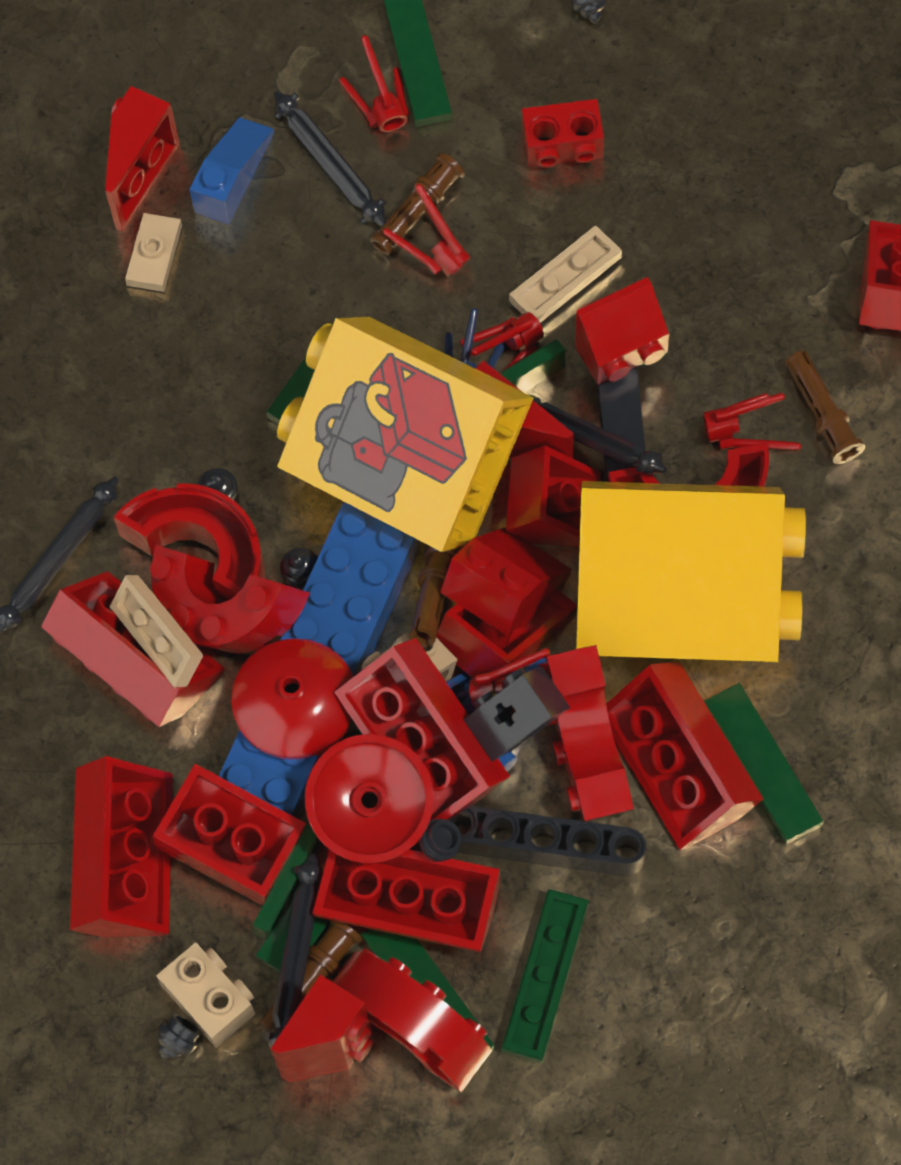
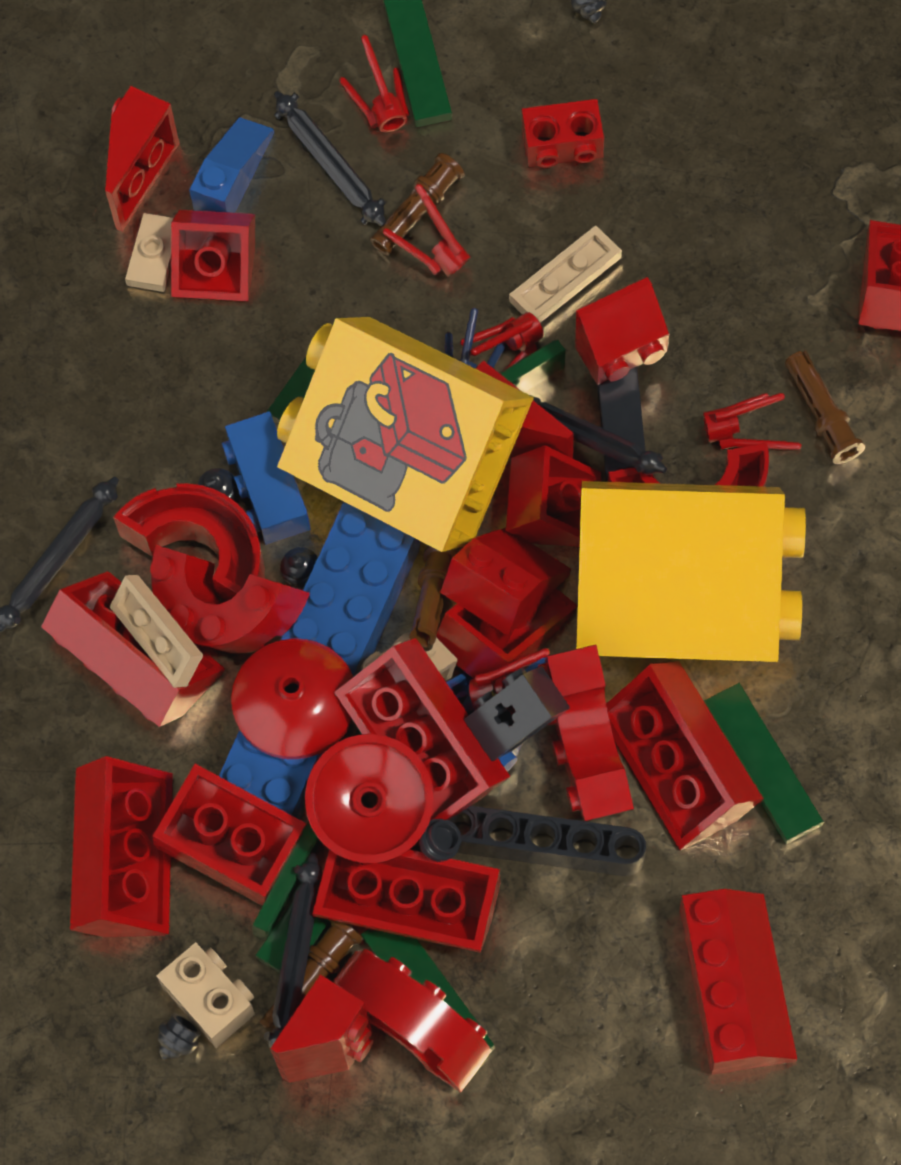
dark green tile [501,889,589,1065] -> none
none -> red slope [171,210,255,301]
none -> blue brick [222,411,311,545]
none -> red slope [680,889,798,1075]

